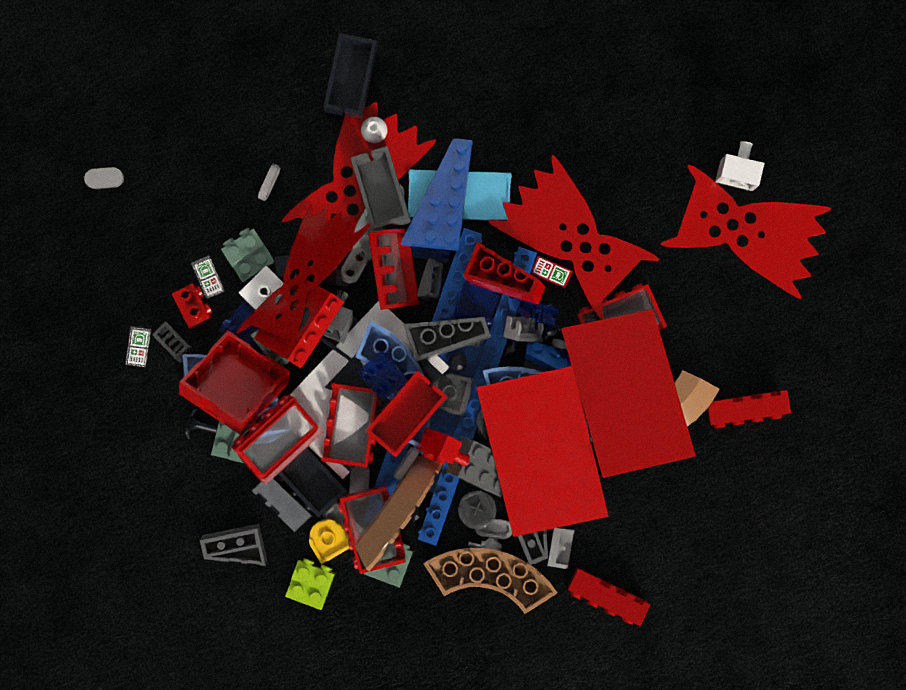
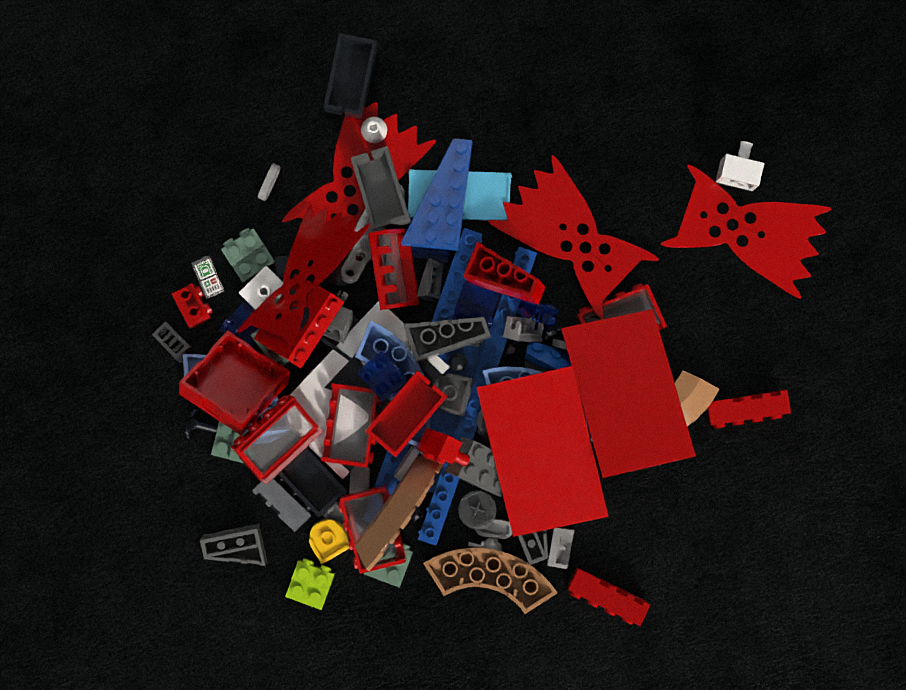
light grey tile [84,167,124,189] -> none
clear tile [125,327,151,367] -> none
tile [530,256,573,289] -> none

